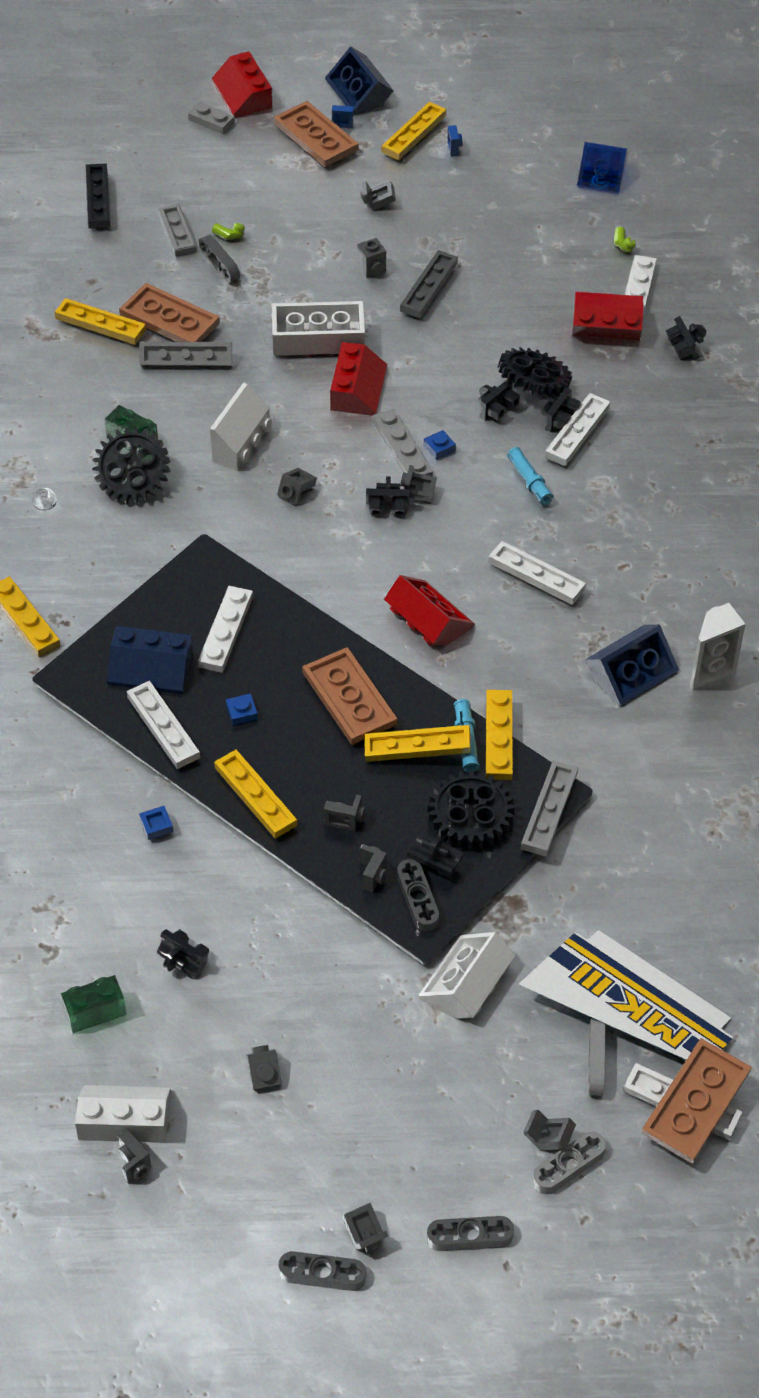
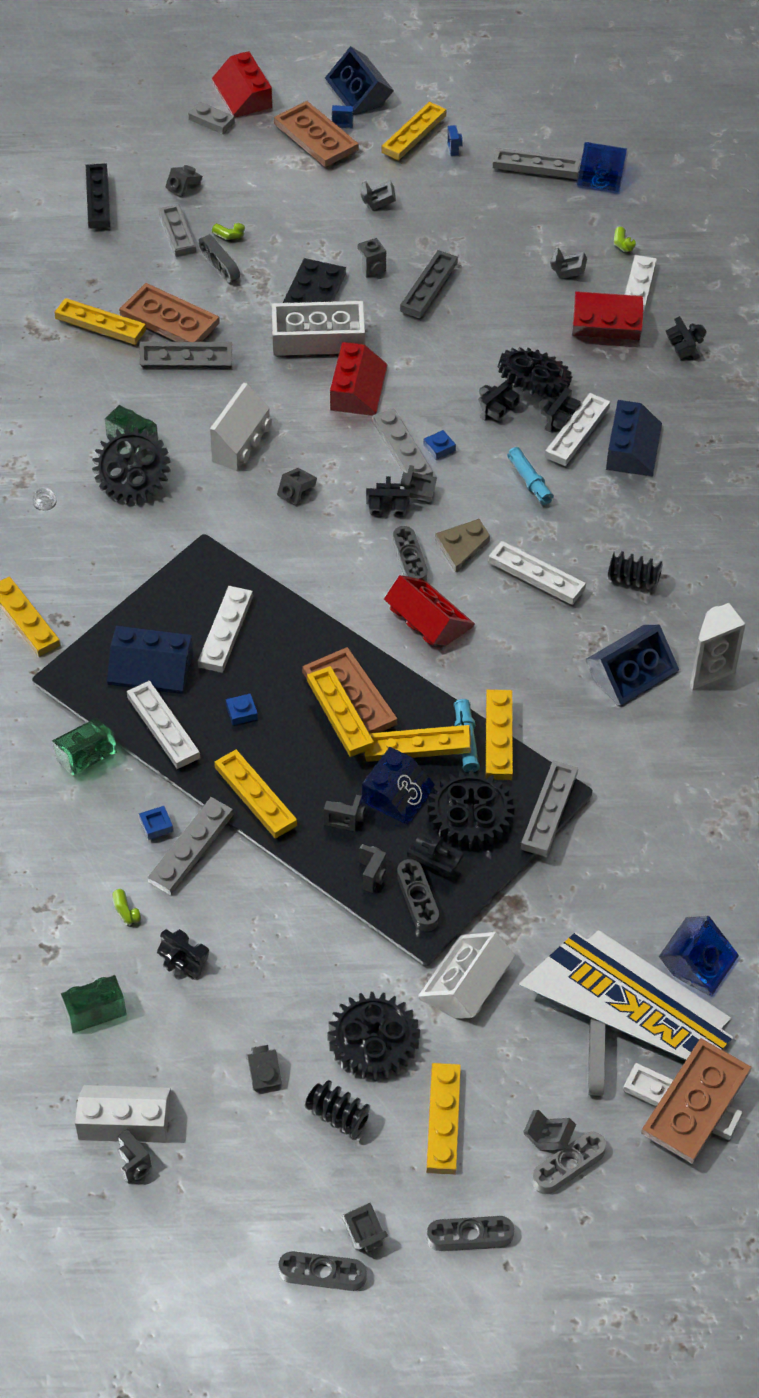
none -> clear green brick [52,718,117,776]
none -> lime arm [112,889,141,925]
none -> light grey plate [148,797,234,895]
none -> dark grey bracket [165,165,203,196]
none -> black plate [283,258,346,303]
none -> black piece [305,1080,370,1139]
none -> yellow plate [307,666,374,757]
none -> black gear [327,992,420,1080]
none -> clear blue slope [362,747,435,825]
none -> dark grey beam [393,526,427,581]
none -> yellow plate [426,1063,461,1175]
none -> dark tan wing [435,519,490,572]
none -> light grey plate [493,148,581,179]
none -> dark grey bracket [550,248,587,279]
none -> dark blue slope [606,400,662,477]
none -> black piece [608,551,663,590]
none -> clear blue slope [659,916,739,996]

